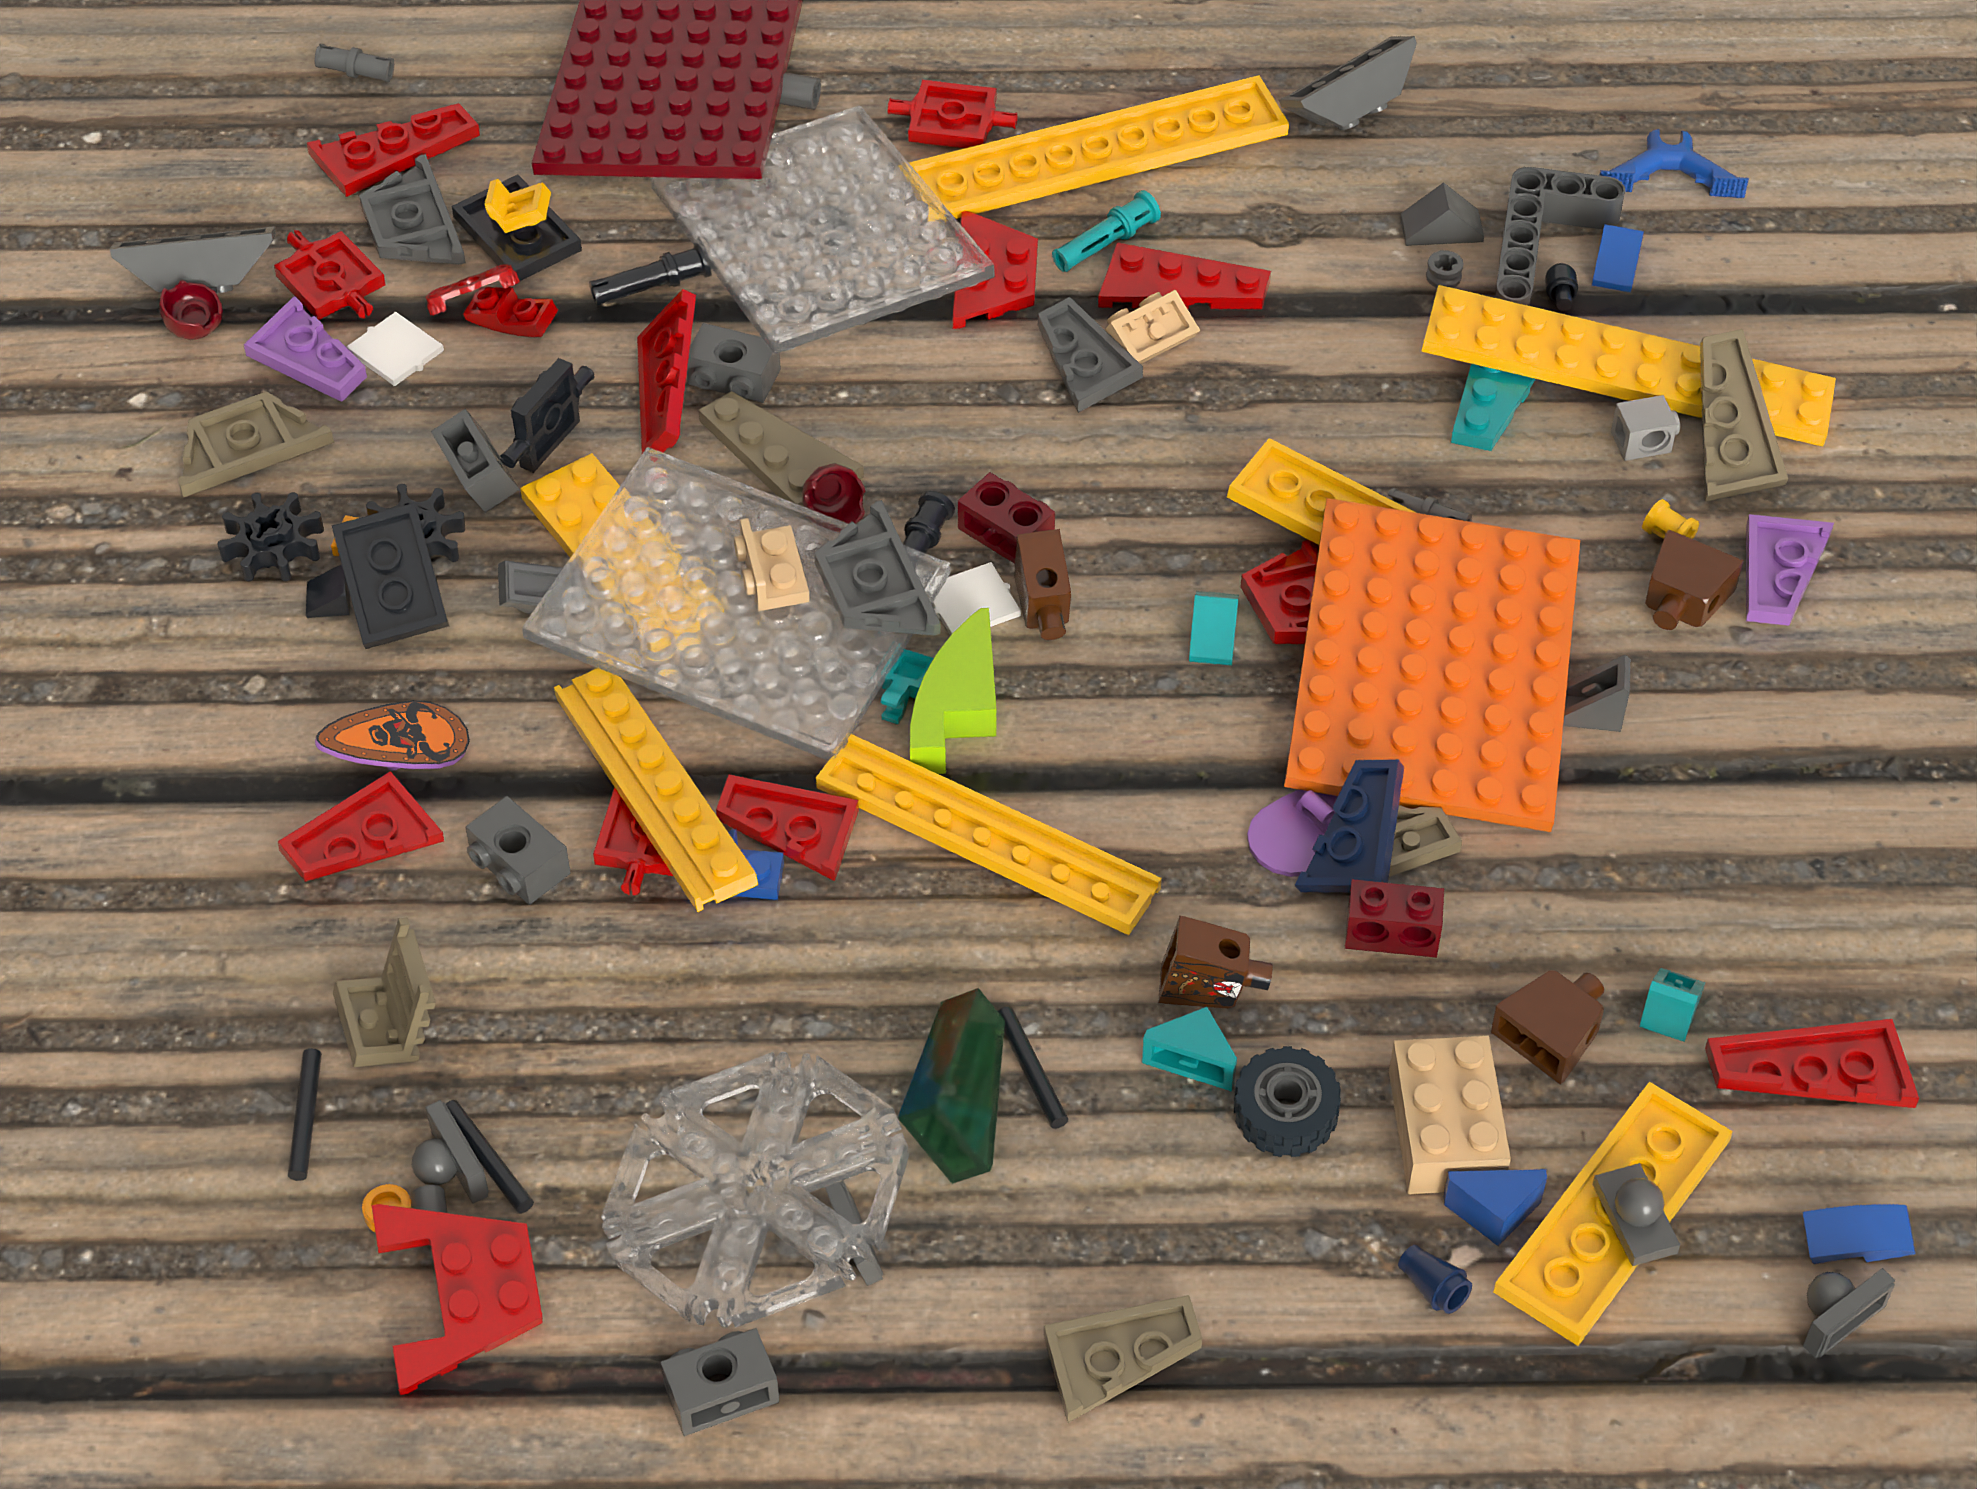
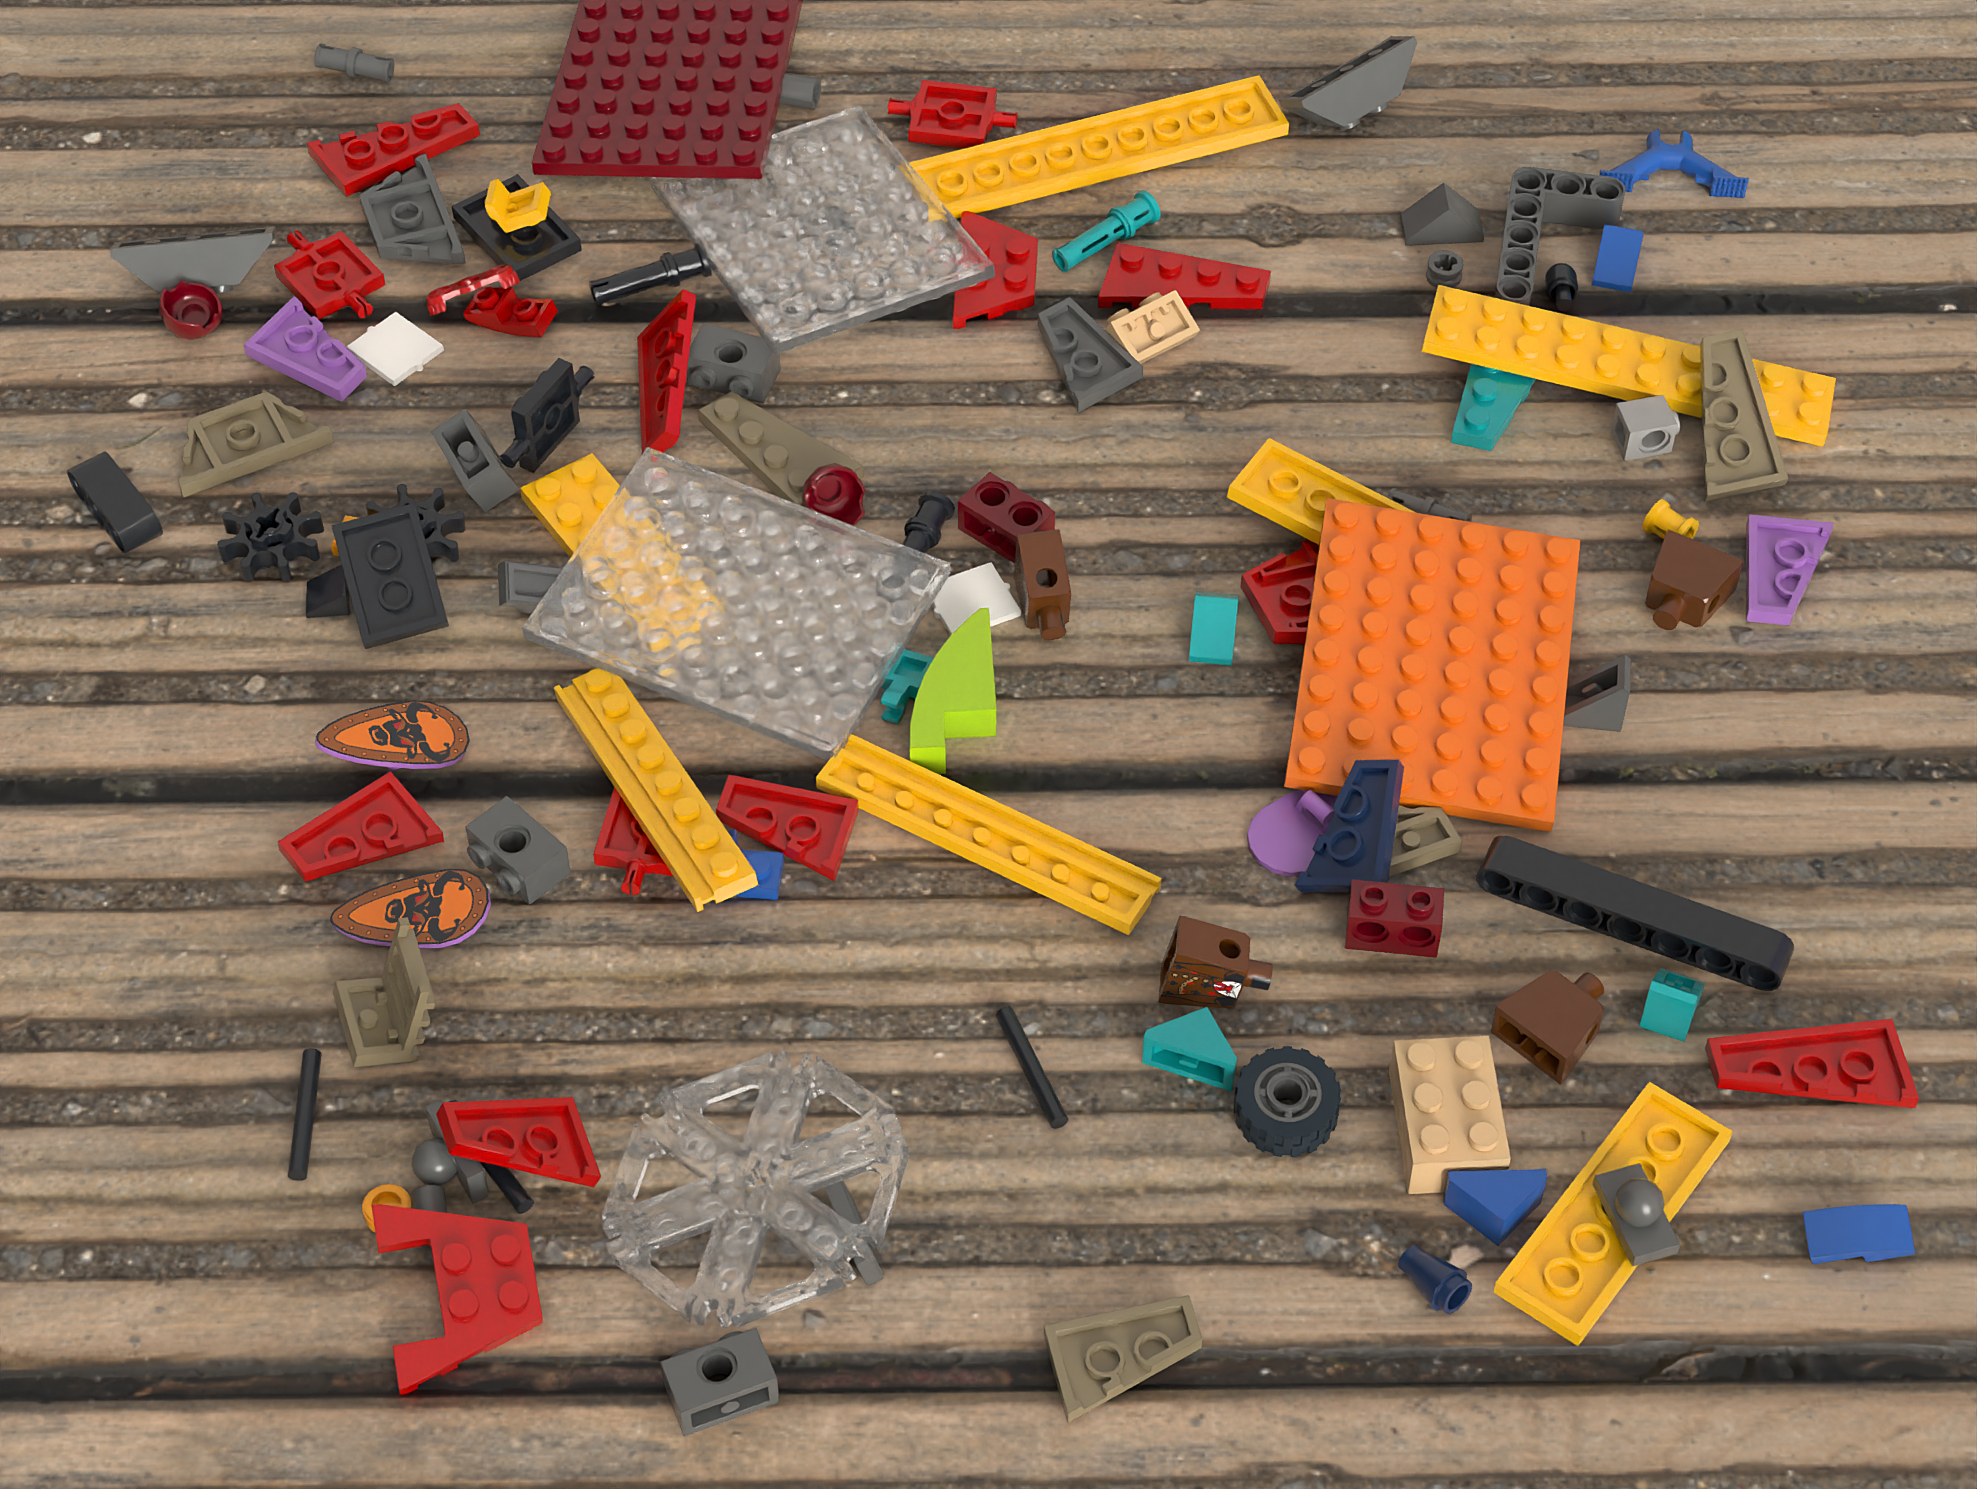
tan bracket [733,518,809,611] -> none
dark grey wing [814,500,941,636] -> none
clear green slope [897,988,1005,1184] -> none
dark grey tile [1803,1268,1895,1359] -> none
none -> black beam [67,451,163,554]
none -> shield [330,869,491,949]
none -> red wing [436,1097,601,1188]
none -> black beam [1476,836,1794,991]

